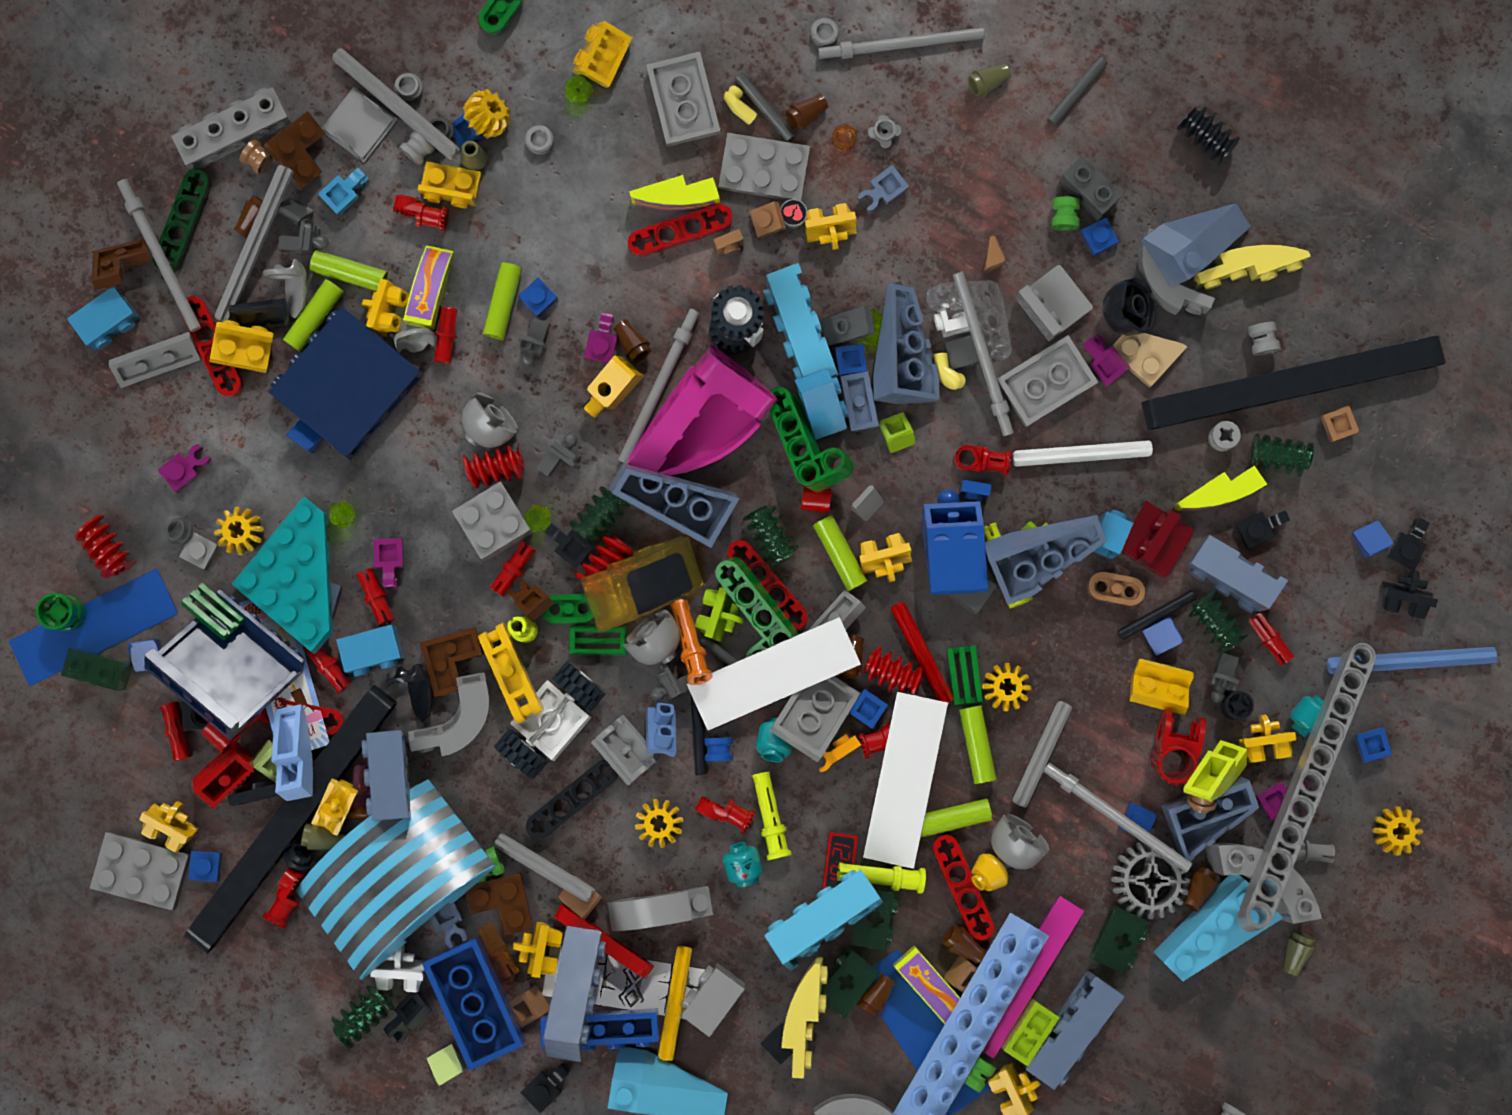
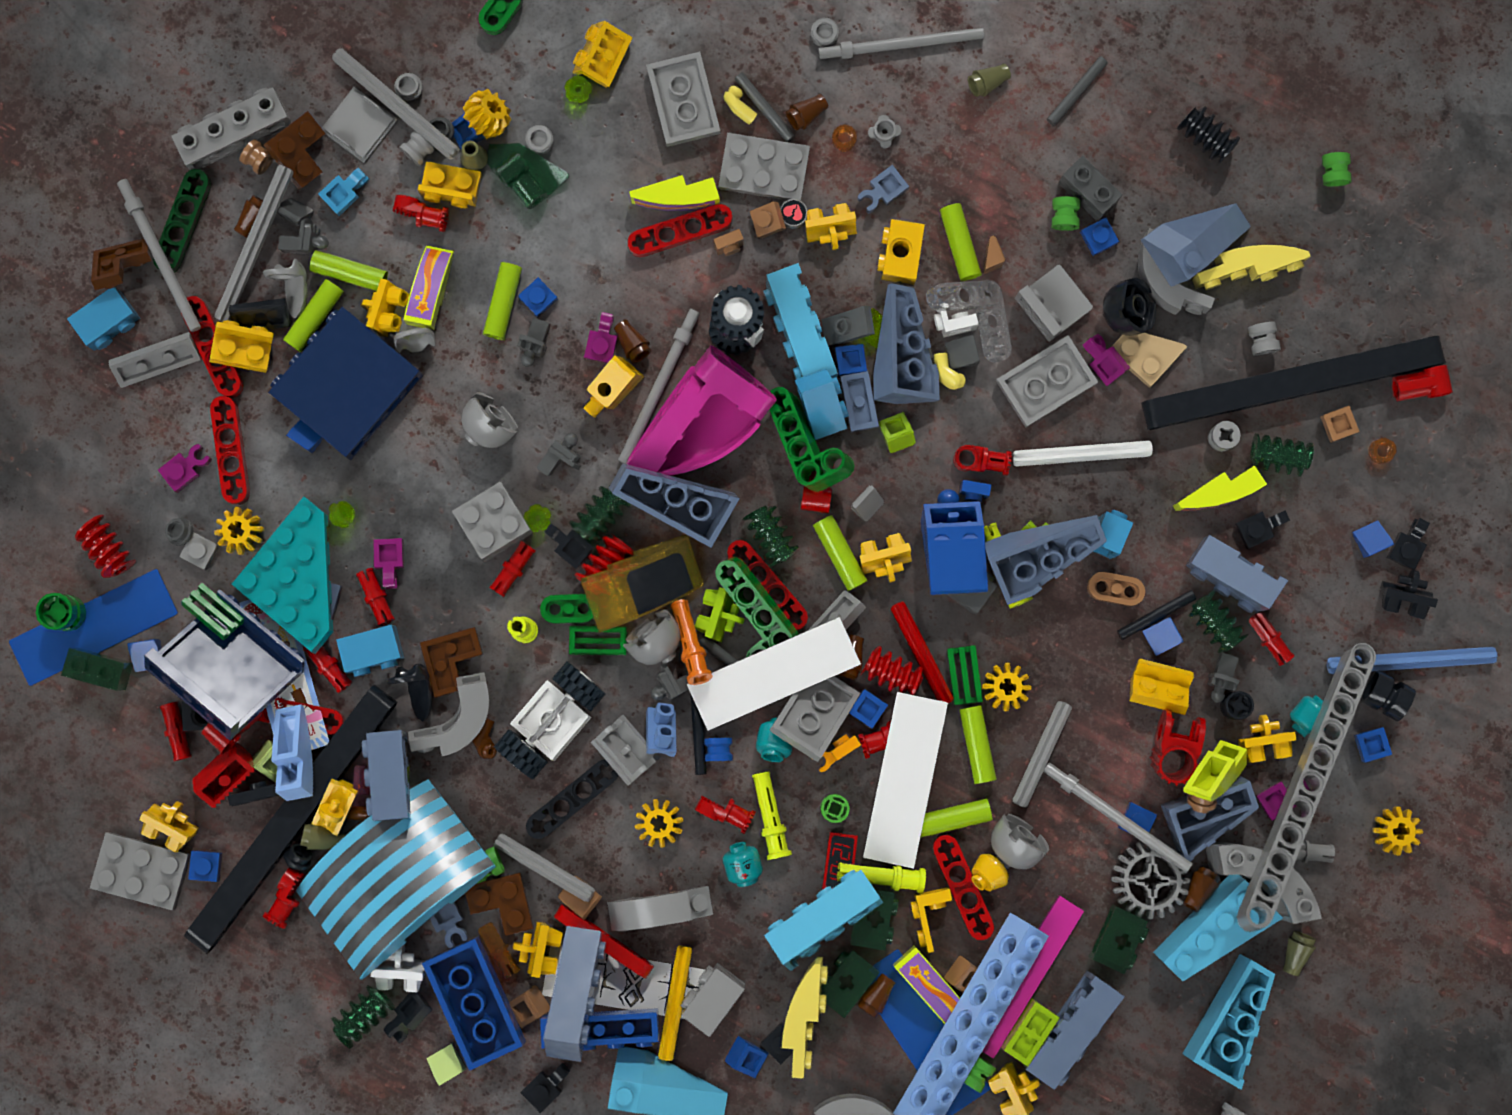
red axle [433,307,458,364] -> none
red piece [462,443,525,489] -> none
yellow plate [478,622,544,724] -> none
reddish brown plate [508,580,553,622] -> none
reddish brown cone [942,925,986,964] -> none
light grey bar [953,271,1014,436] -> none
dark red bracket [1121,501,1195,579] -> none
none -> red beam [210,396,250,505]
none -> reddish brown arm [472,718,497,759]
none -> clear green panel [486,143,569,209]
none -> blue slope [725,1036,769,1078]
none -> bright green wheel [820,794,850,823]
none -> yellow brick [877,219,925,285]
none -> yellow bracket [910,887,952,953]
none -> lime piece [940,203,982,281]
none -> medium azure wedge [1182,954,1275,1090]
none -> bright green wheel [1322,152,1352,187]
none -> black wheel [1361,670,1416,721]
none -> clear orange axle [1368,437,1397,464]
none -> red piece [1391,365,1453,402]

